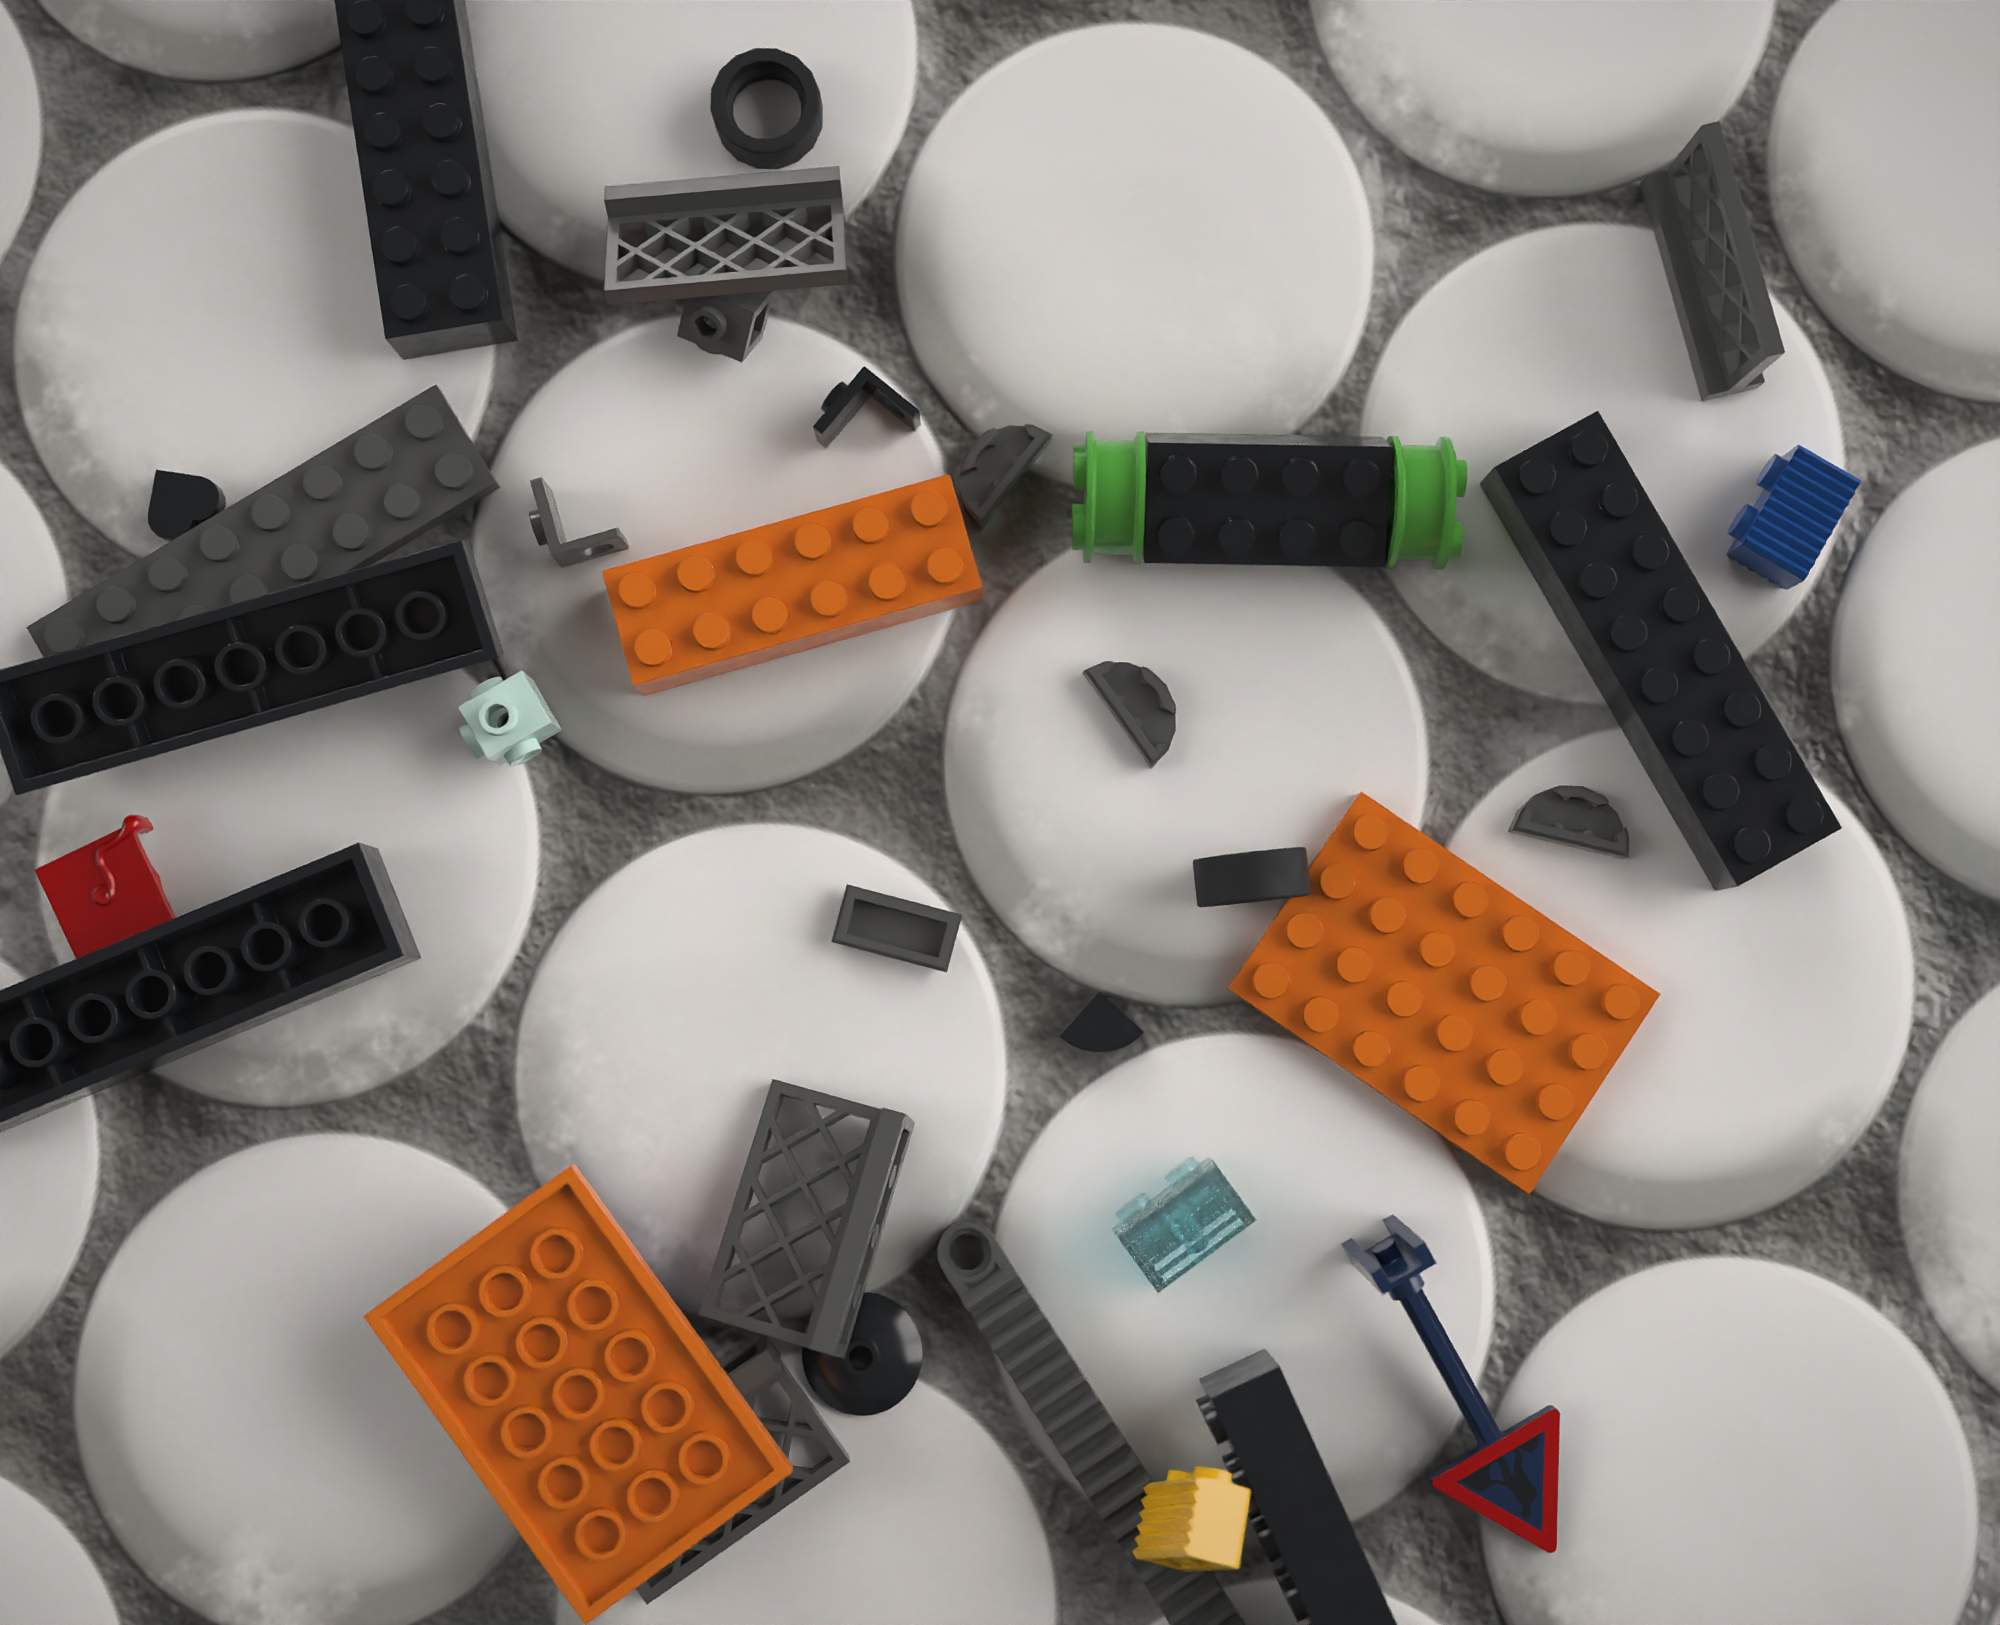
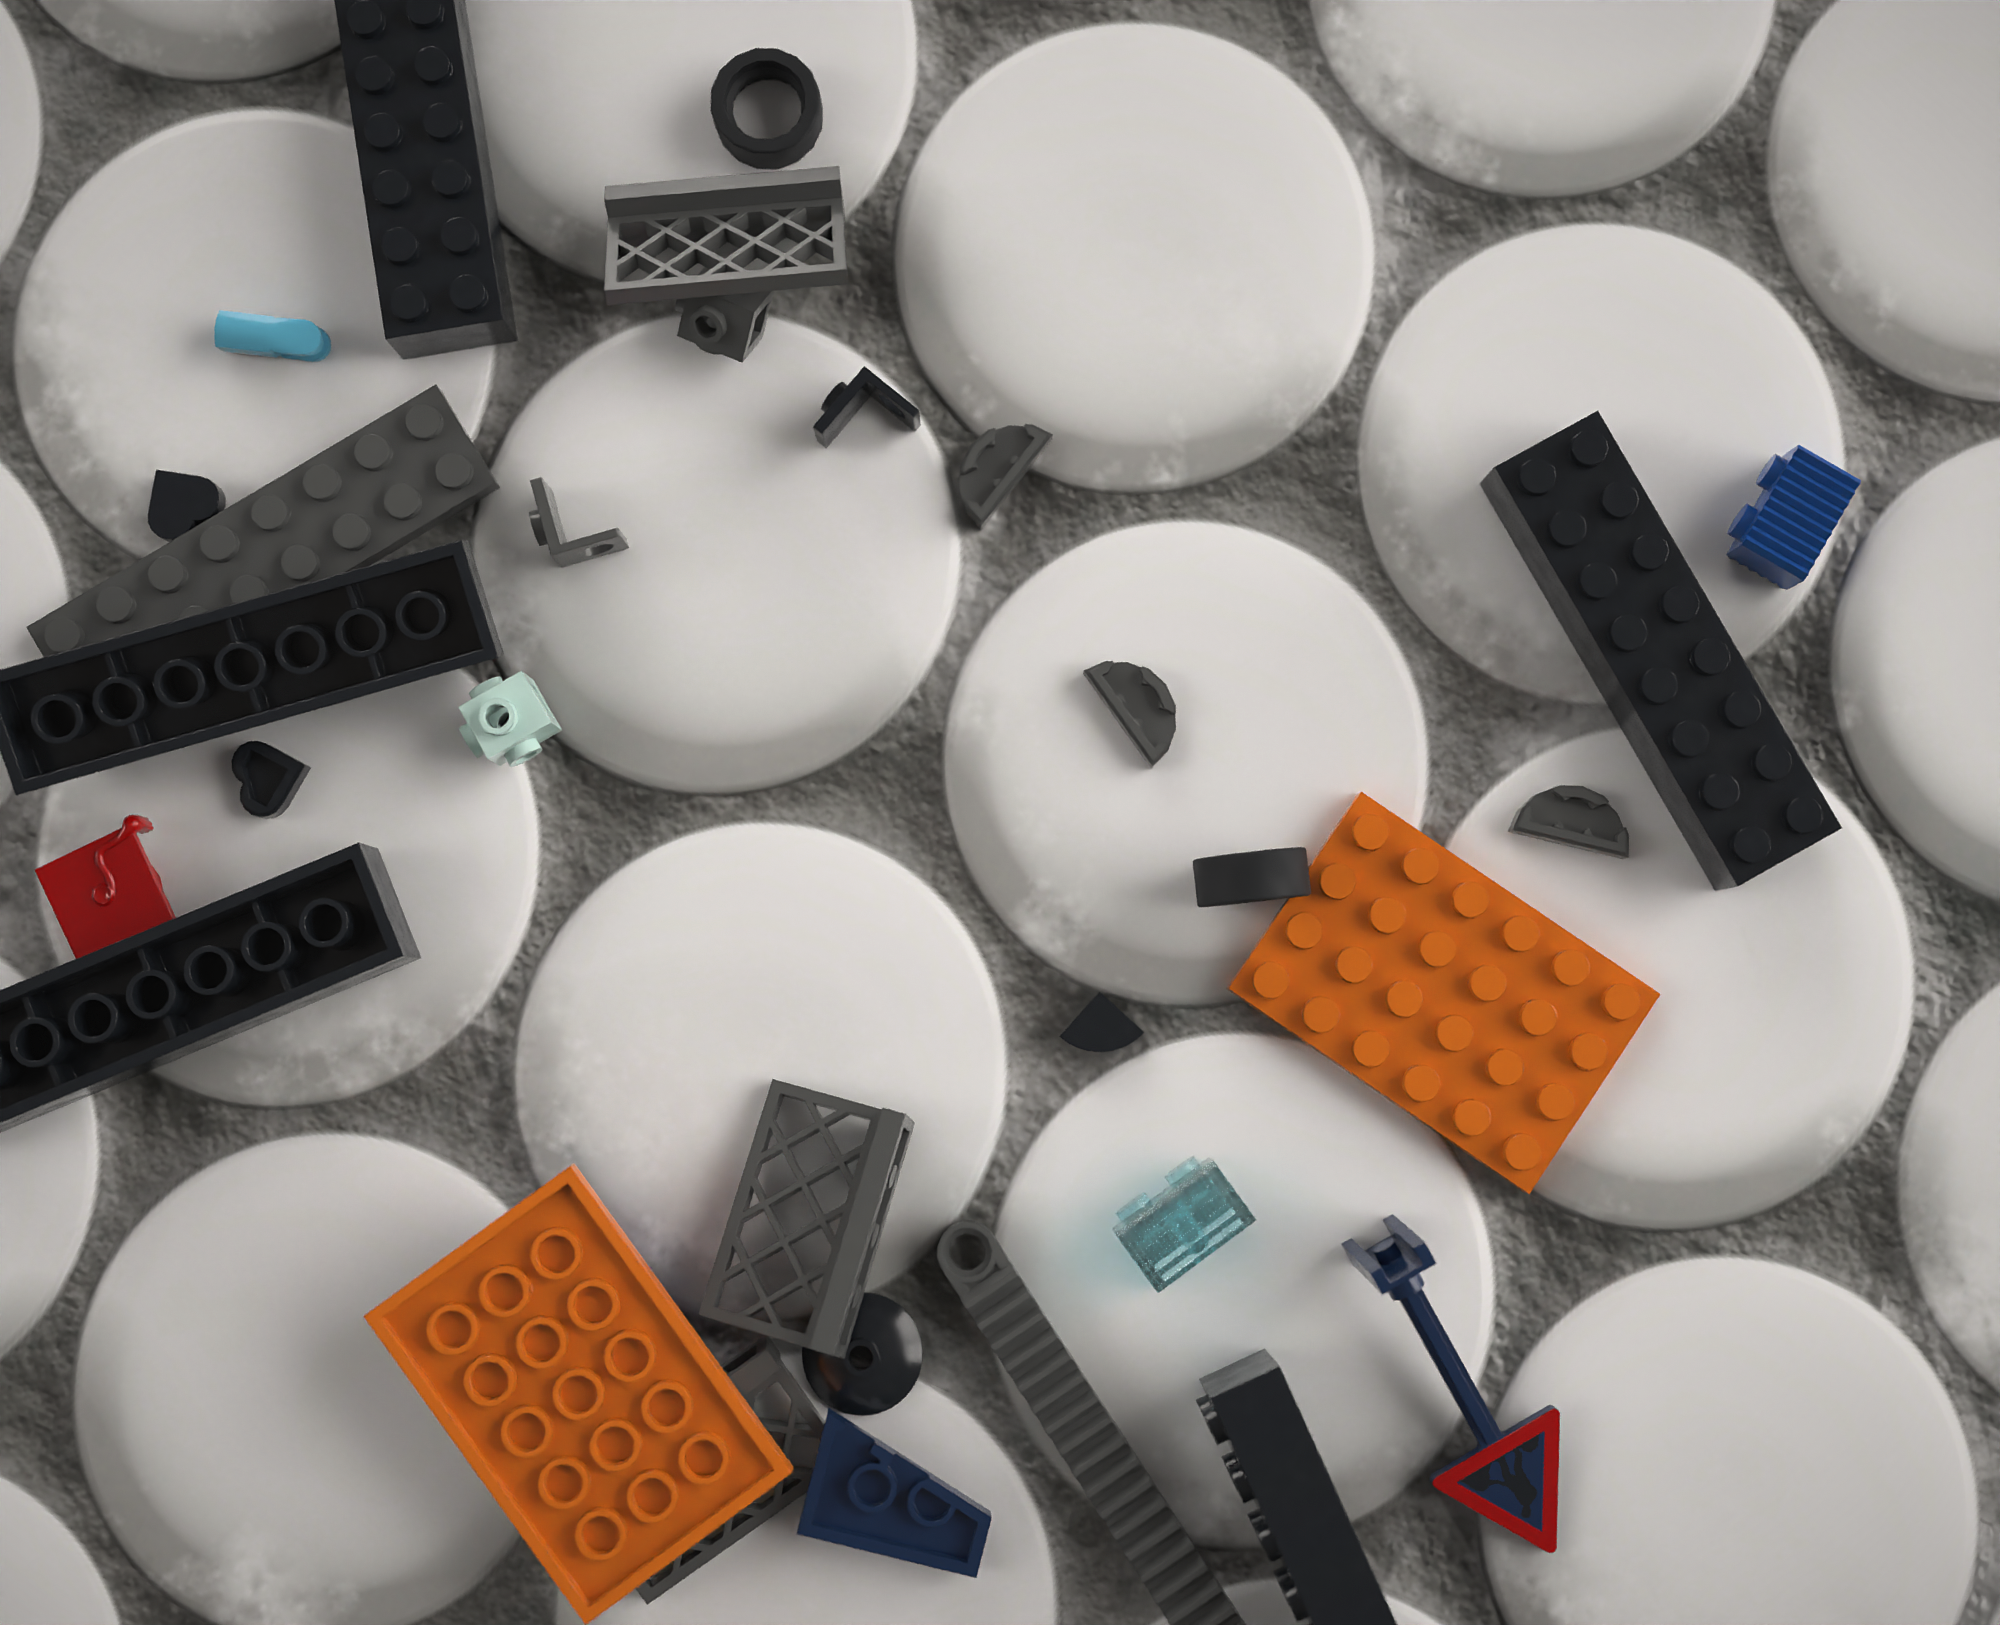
orange brick [602,474,983,696] -> none
dark grey tile [831,884,962,973] -> none
black brick [1071,431,1467,570] -> none
yellow brick [1132,1466,1251,1572] -> none
dark grey fence [1640,121,1785,401] -> none
none -> medium azure bar [214,310,331,362]
none -> black tile [231,741,311,819]
none -> dark blue wing [797,1407,992,1578]

